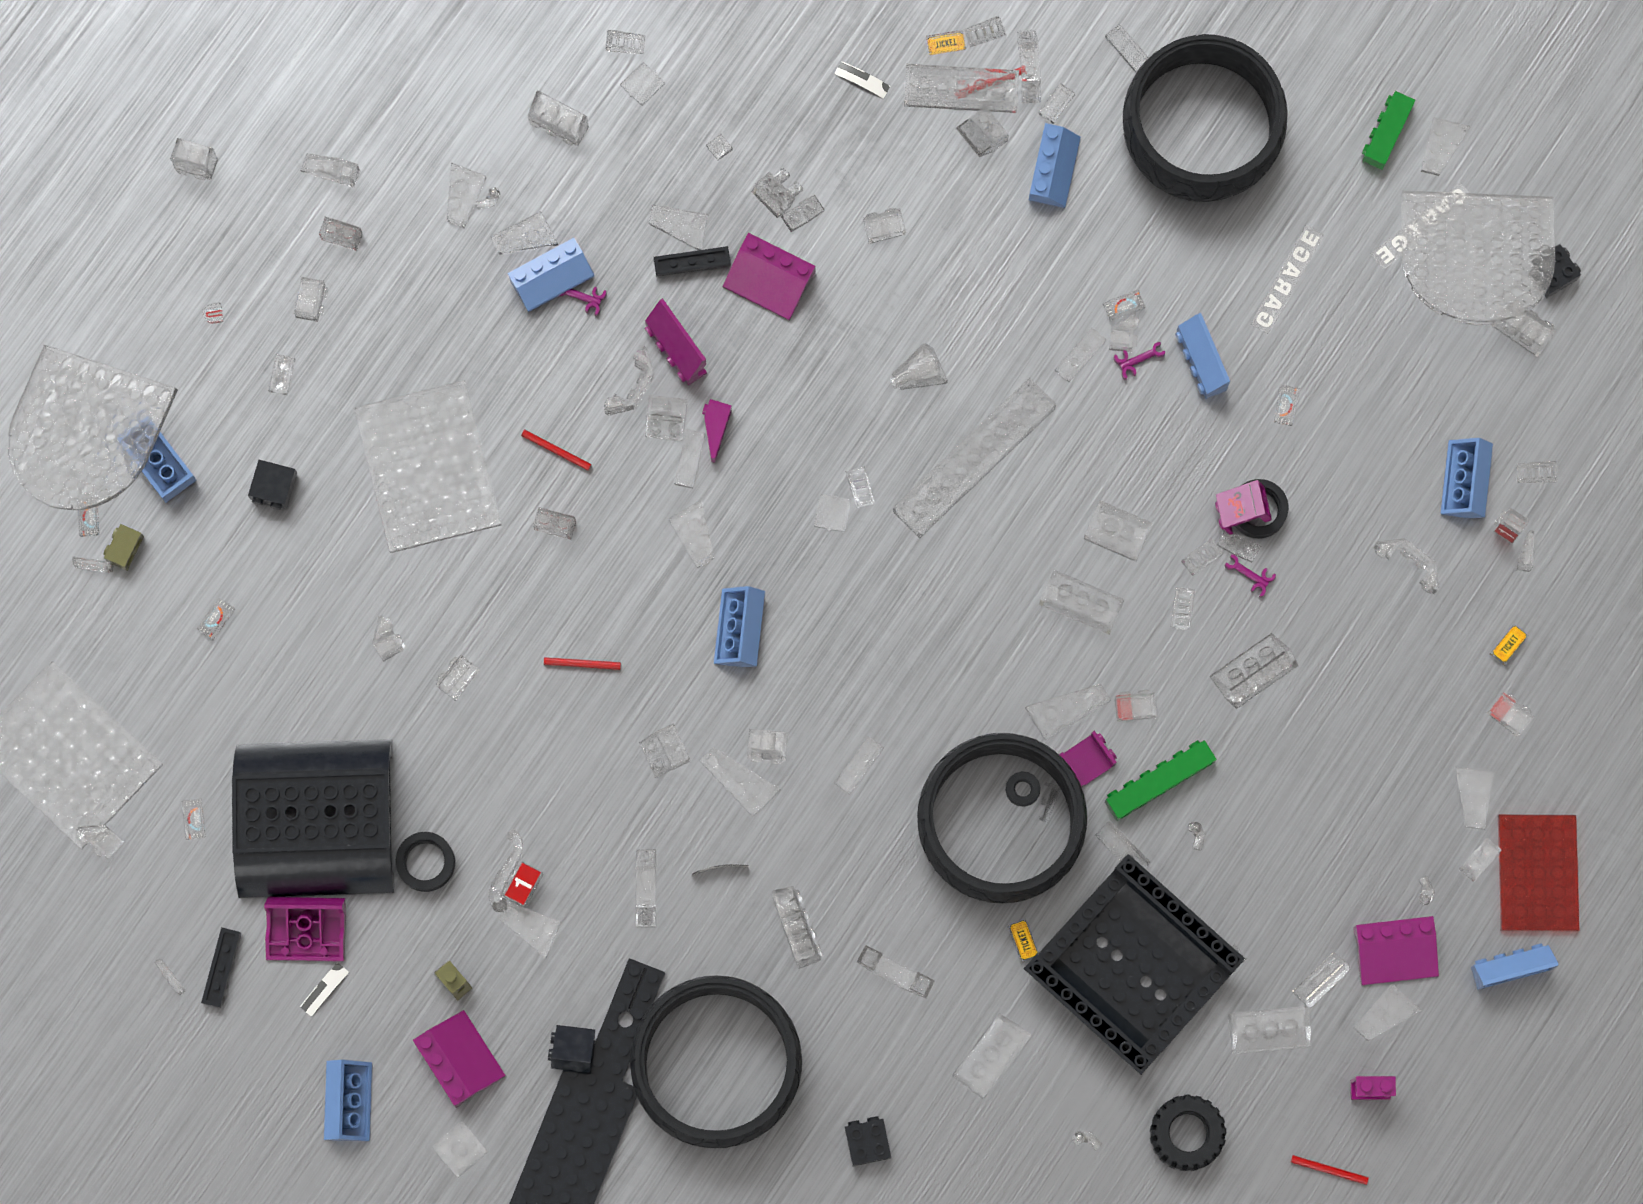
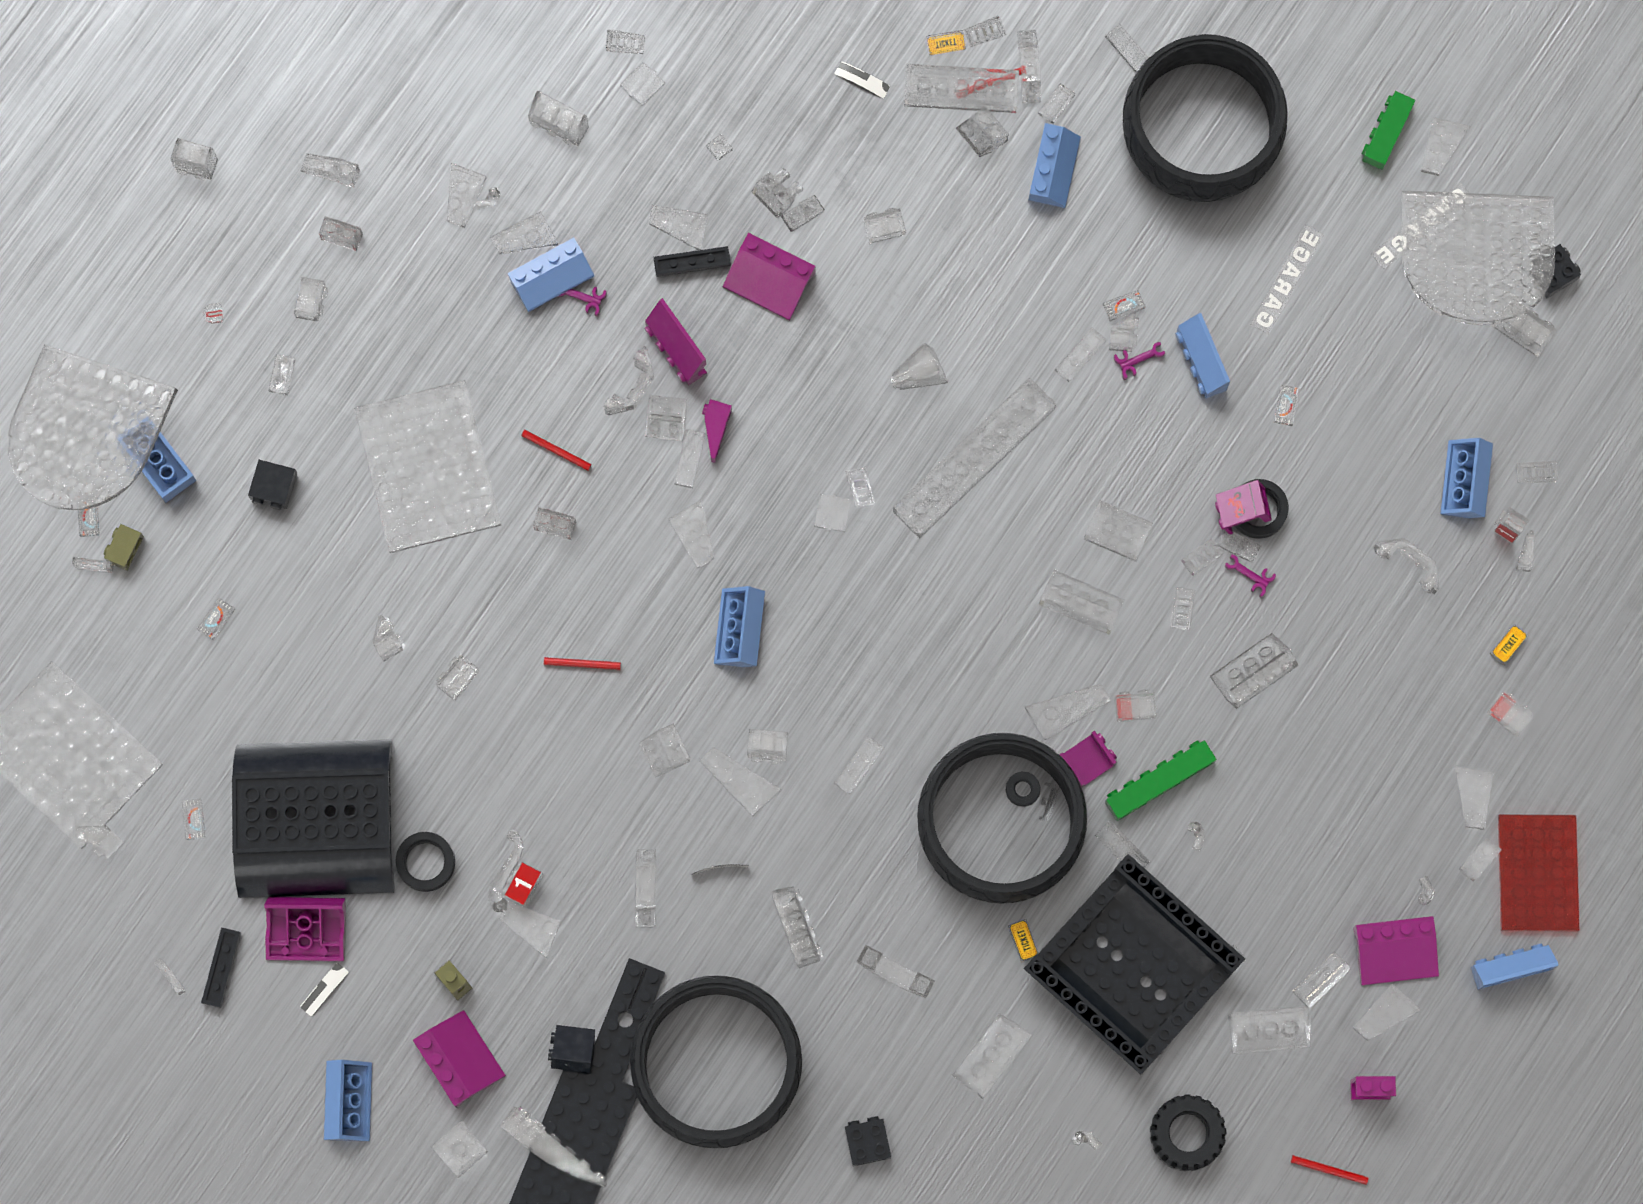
none -> clear wedge [500,1106,607,1188]

